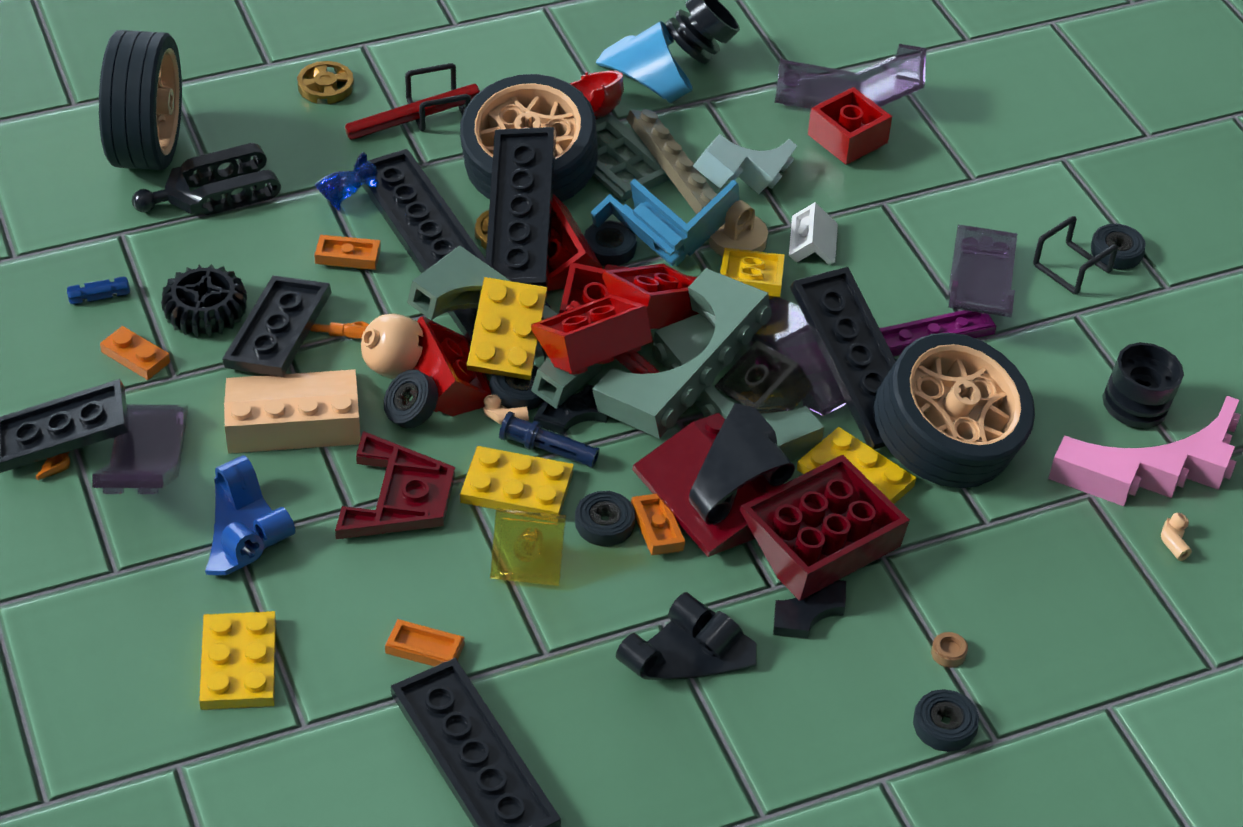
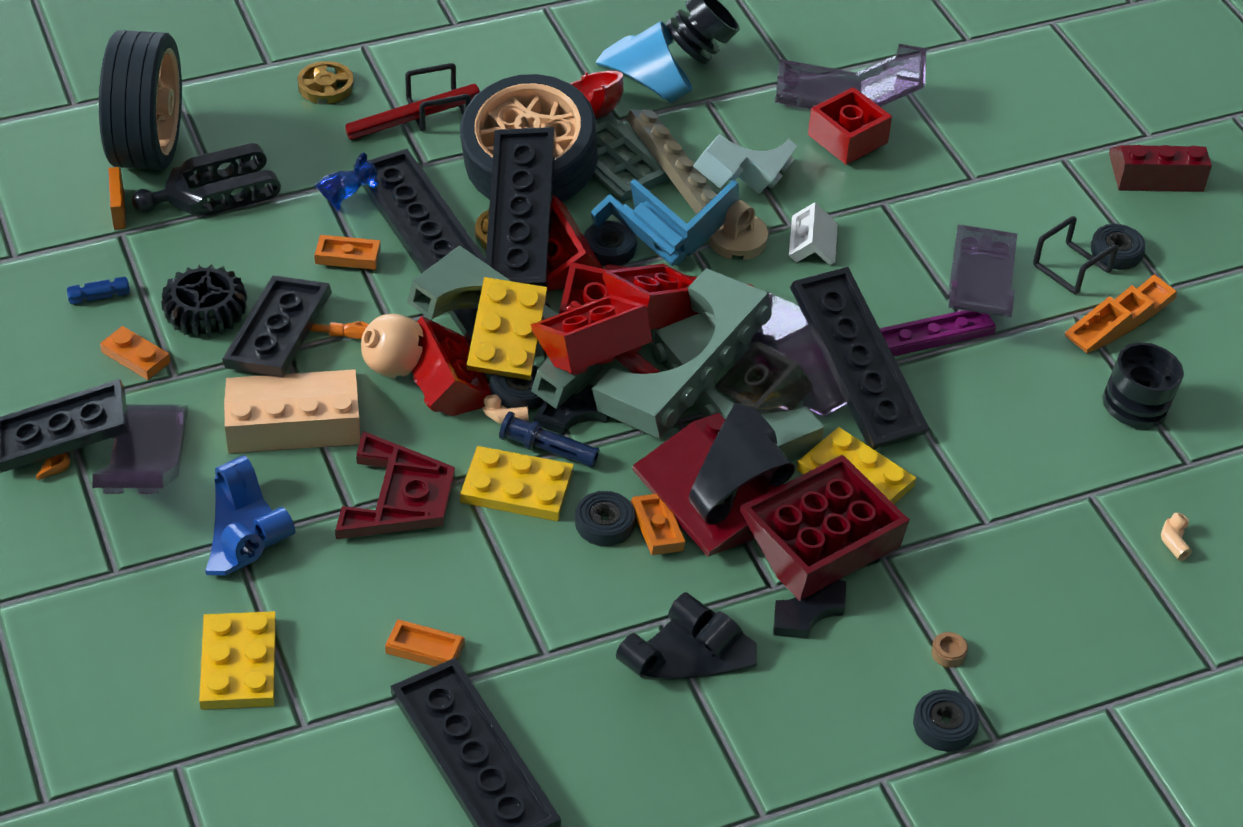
black bush [384,370,438,428] -> none
clear yellow tile [490,508,566,586] -> none
yellow plate [720,248,785,299] -> none
wheel [874,333,1035,488] -> none
bright pink arch [1048,396,1241,506] -> none
none -> orange tile [108,167,126,230]
none -> orange slope [1065,274,1177,354]
none -> dark red slope [1109,145,1212,192]

